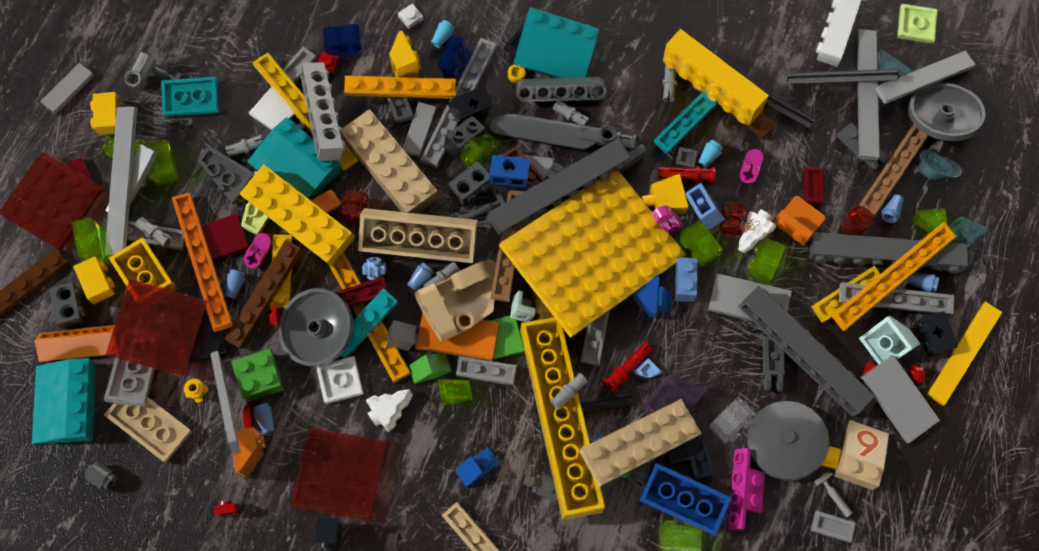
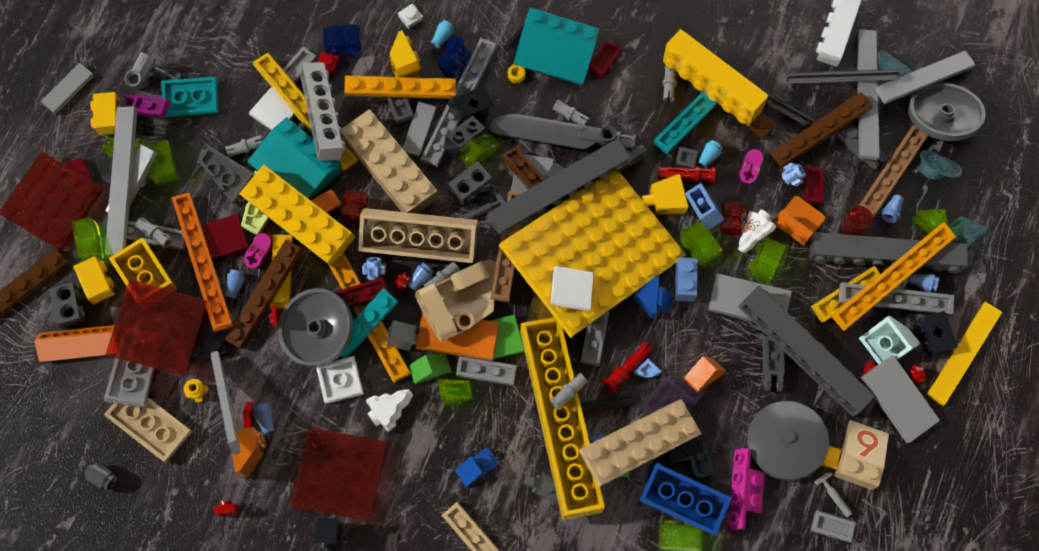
teal slope [32,358,96,445] -> none
bright green brick [231,349,284,402] -> none
blue brick [489,154,530,188] -> none
light aqua panel [510,291,536,322] -> none
dark grey beam [516,77,607,102] -> none
dark pink piece [652,205,683,233] -> none
clear brick [708,396,756,444] -> none
yellowish green tile [897,4,937,44] -> none
none -> magenta hinge [121,94,171,119]
none -> red plate [394,271,411,290]
none -> white tile [550,266,593,311]
none -> dark red tile [588,40,622,78]
none -> orange slope [684,356,726,392]
none -> reddish brown plate [770,92,873,169]
none -> light blue gear [782,163,806,186]

